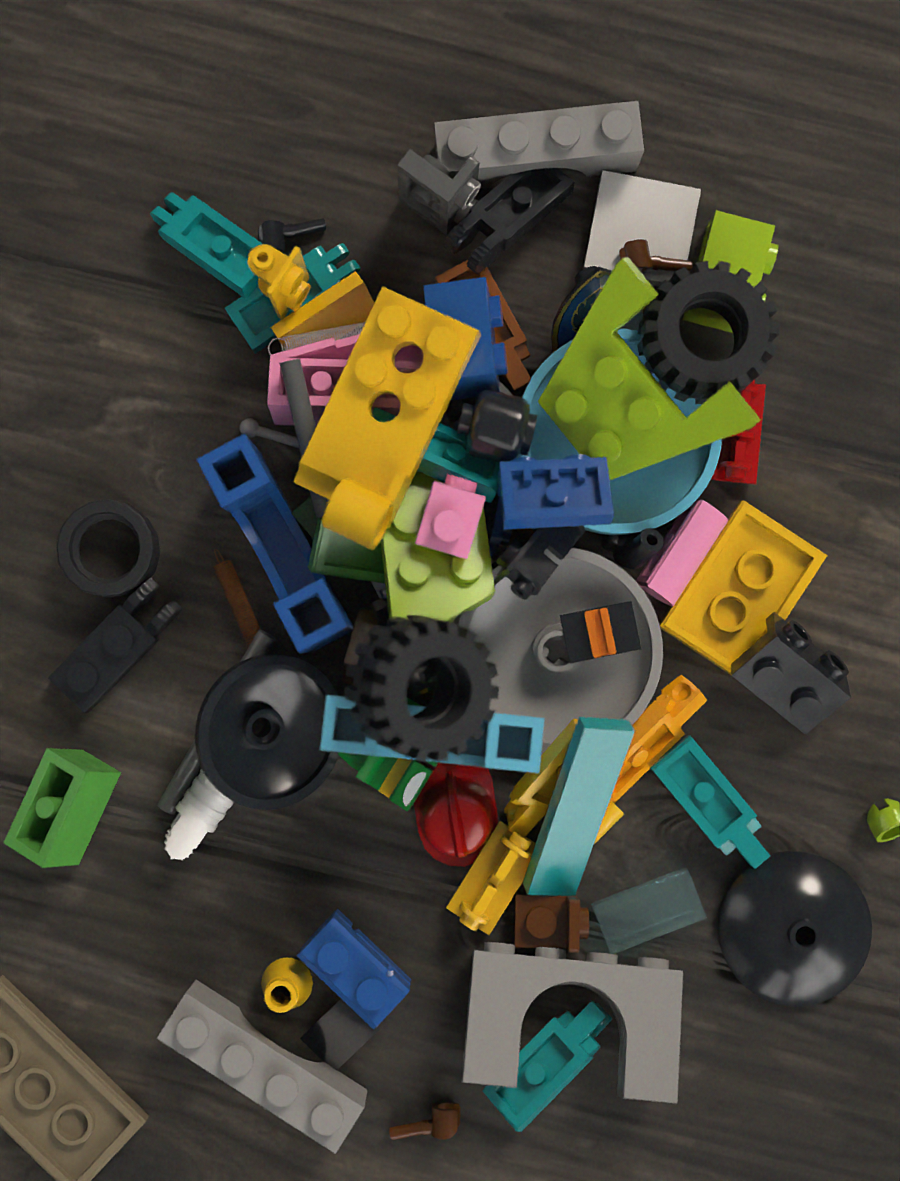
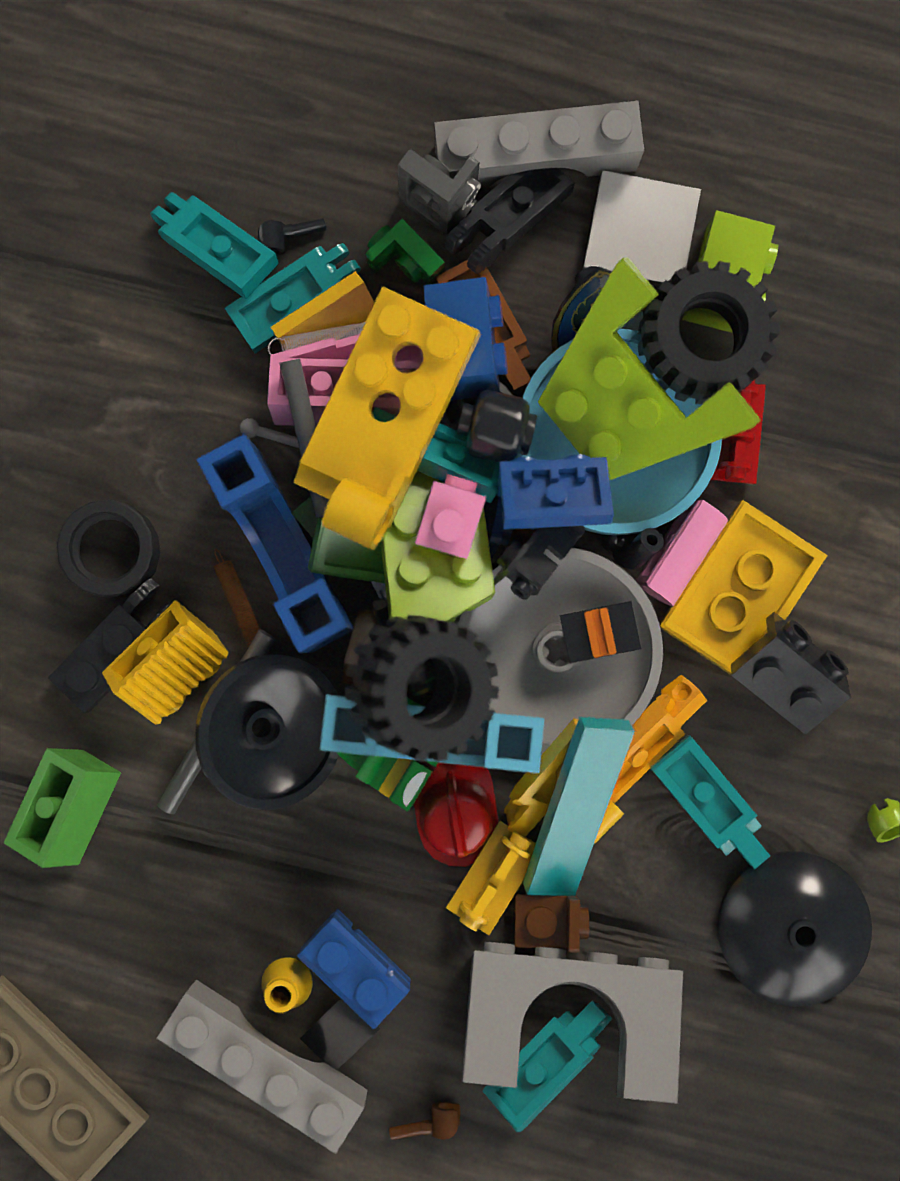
white hinge [164,769,234,861] -> none
yellow hinge [248,244,311,319] -> none
clear light blue tile [591,867,707,954] -> none
reddish brown hand [619,239,692,274] -> none
none -> yellow brick [102,600,229,725]
none -> green bracket [366,218,445,285]

